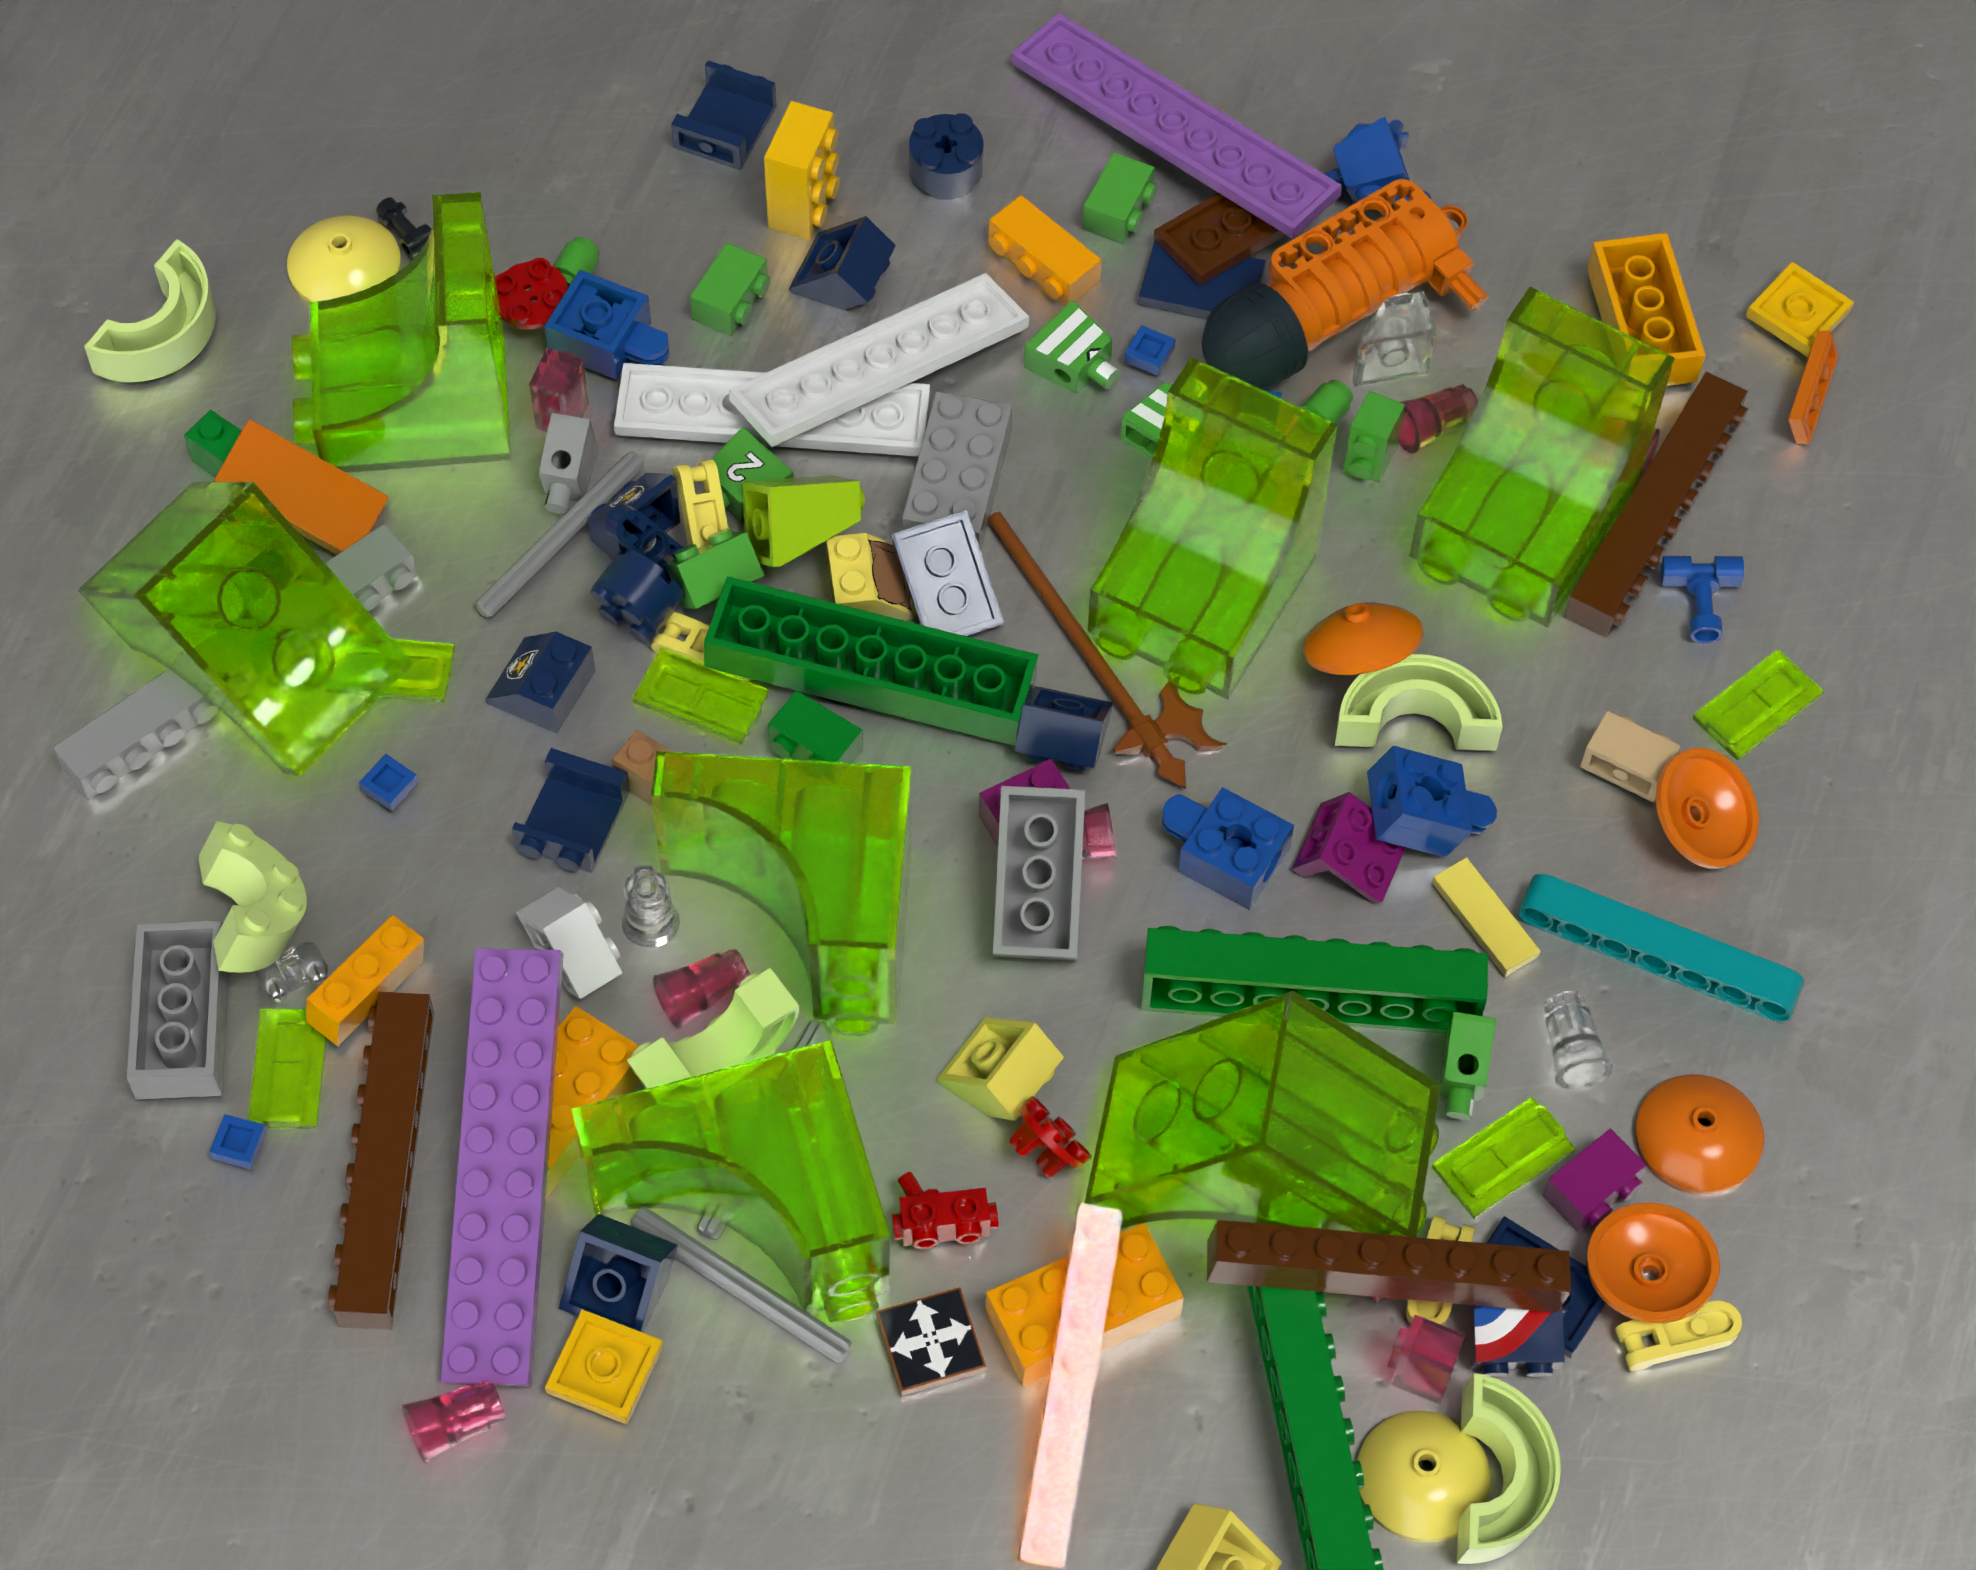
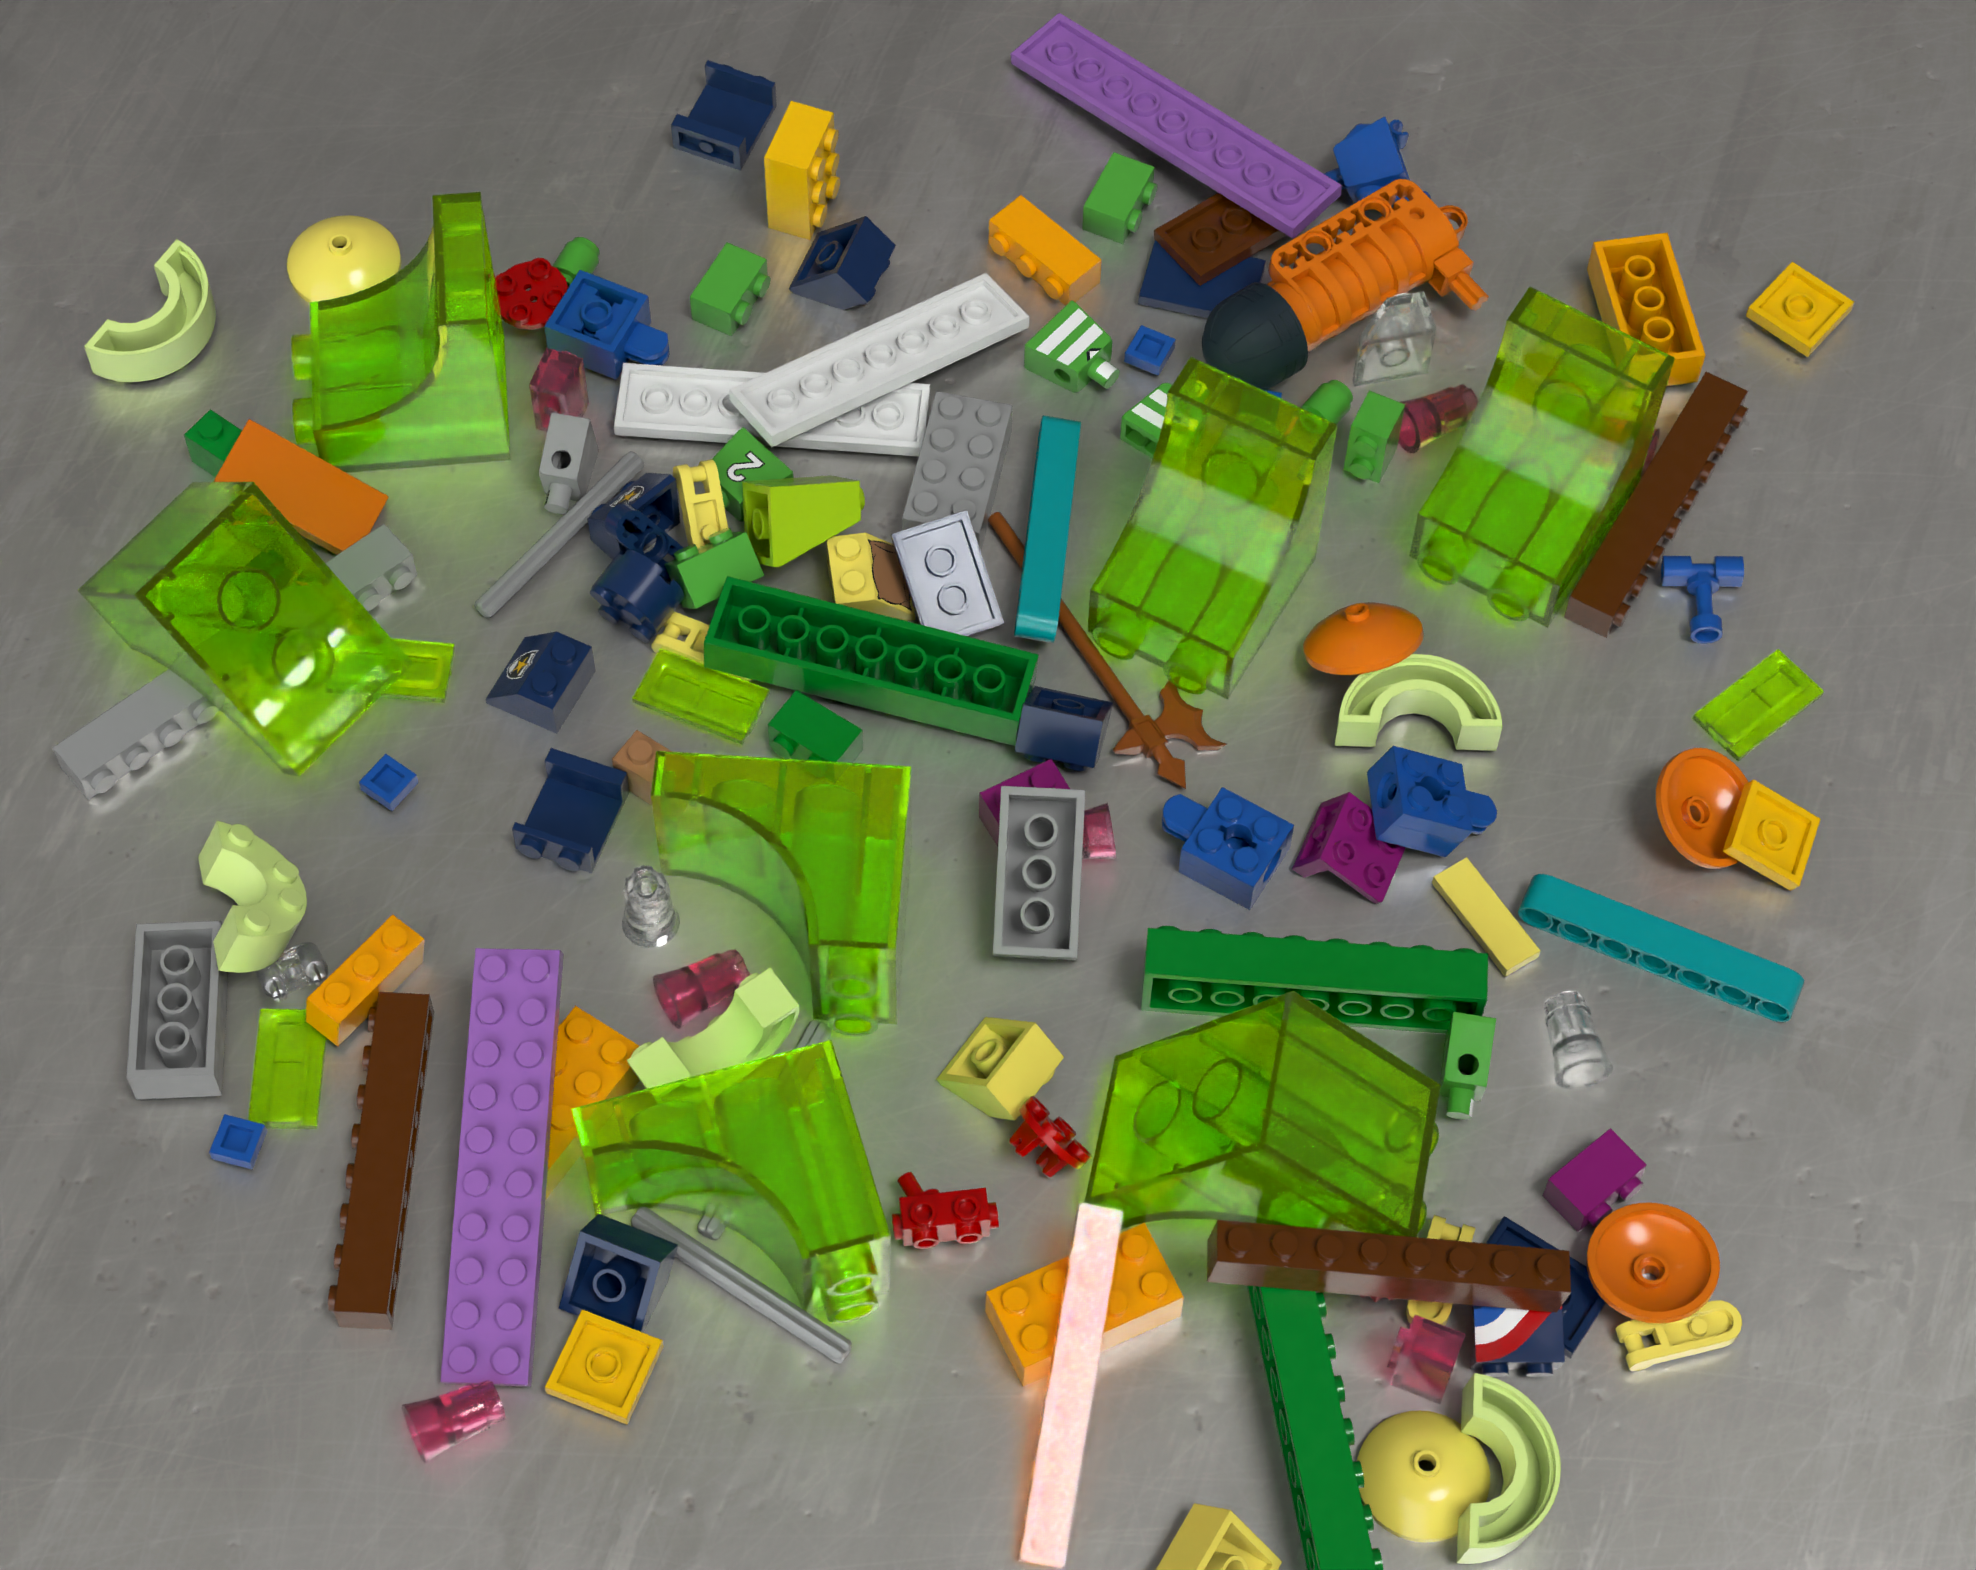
black bar [376,197,438,259] -> none
white brick [516,887,623,999] -> none
tile [876,1287,986,1397] -> none
dark blue brick [909,113,984,200] -> none
clear neon green piece [1432,1097,1576,1220] -> none
tan brick [1580,710,1681,803] -> none
orange dish [1635,1074,1764,1195] -> none
orange tile [1788,330,1839,444] -> none
none -> teal beam [1014,415,1081,643]
none -> yellow plate [1723,779,1821,891]

